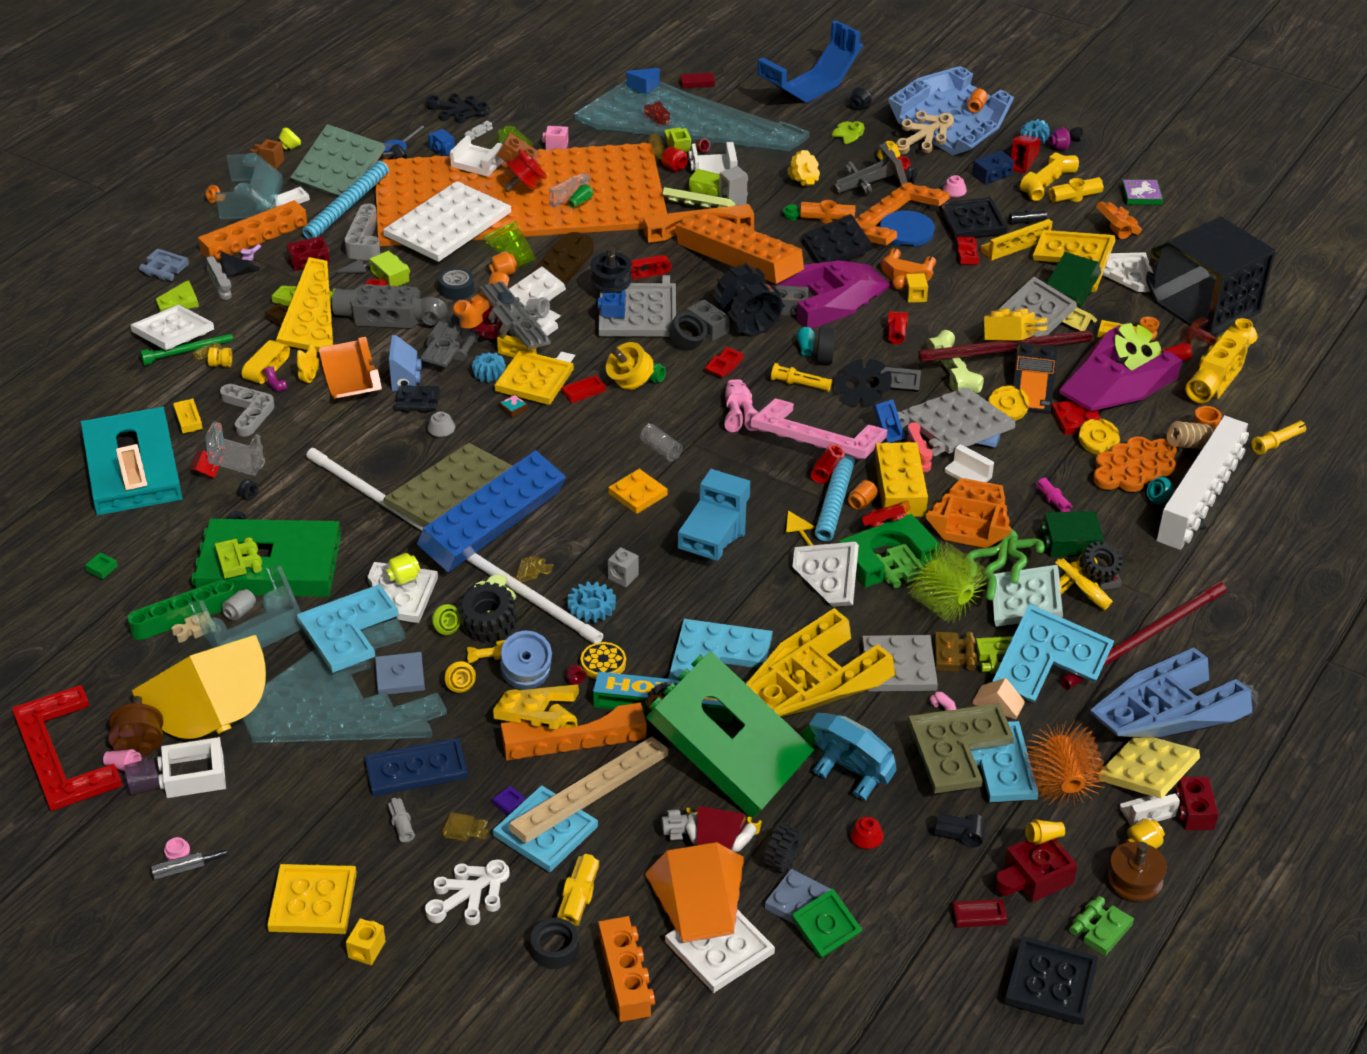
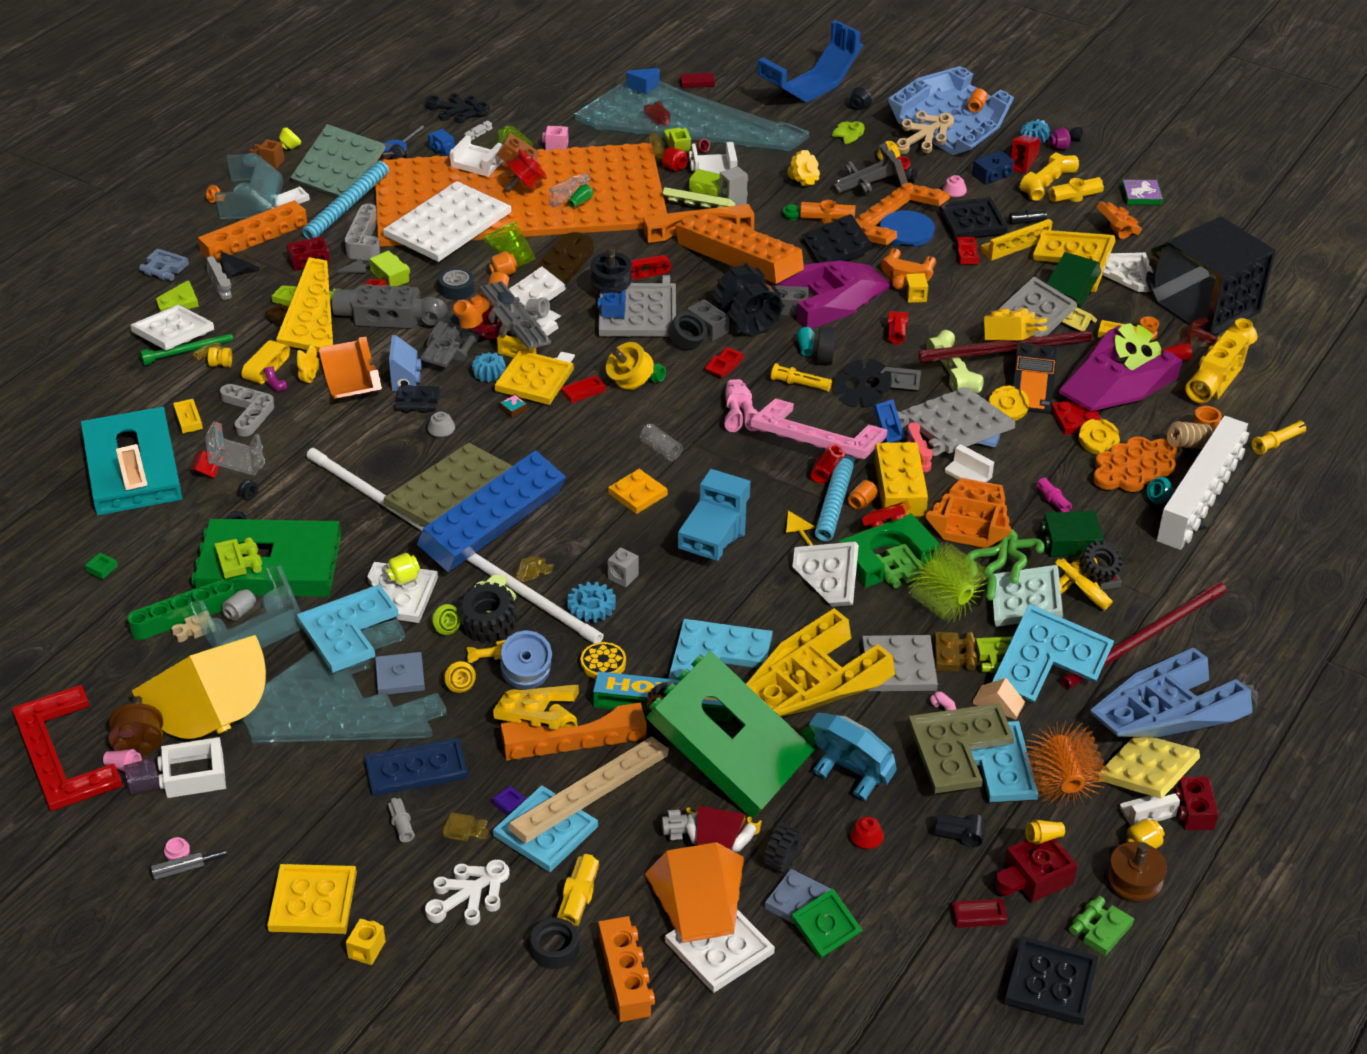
lavender hand [241,244,261,261] -> none
dark red hinge [566,665,586,685] -> none

